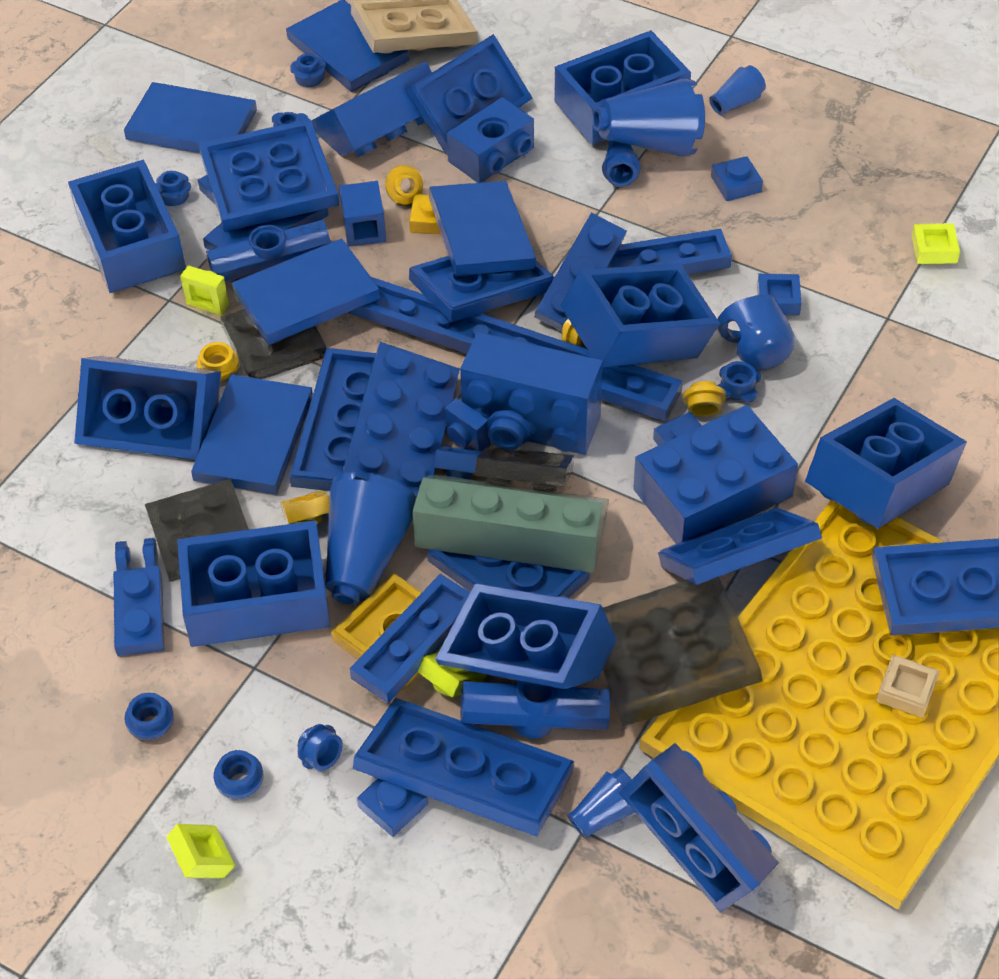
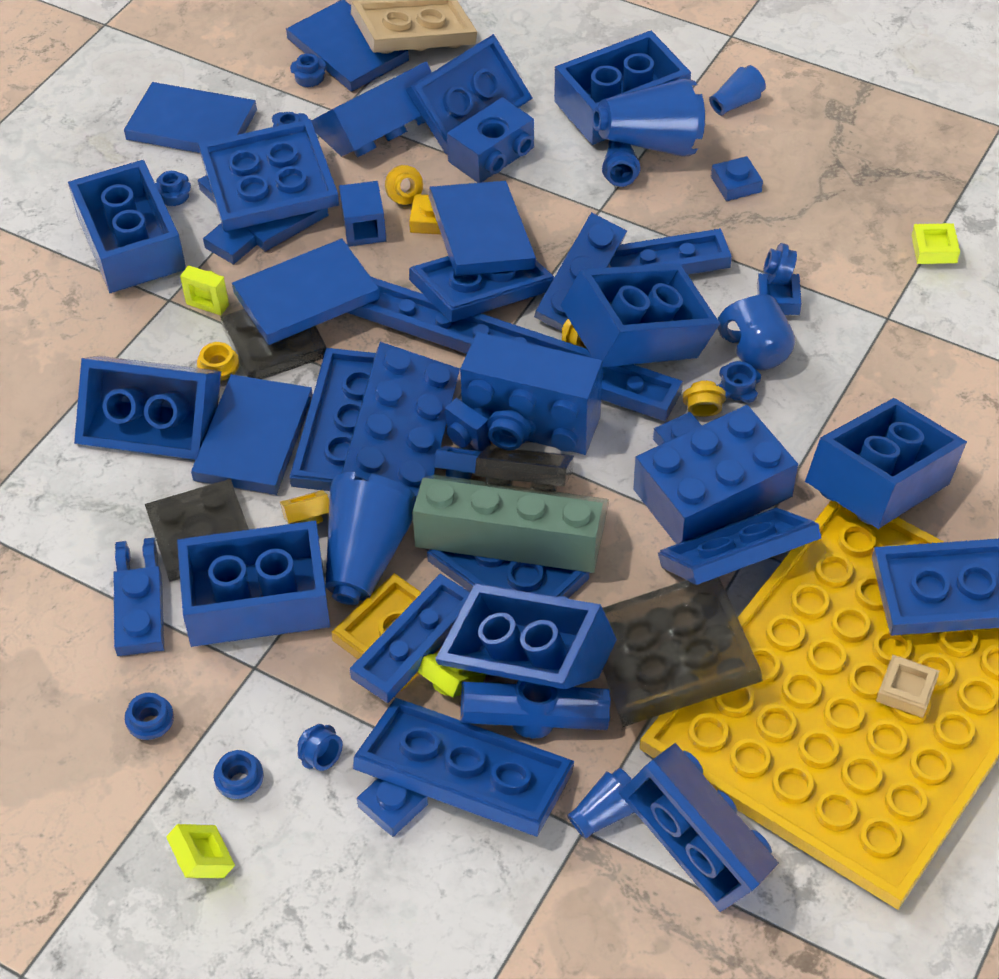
blue piece [206,220,331,282] -> none
none -> blue plate [763,243,797,284]

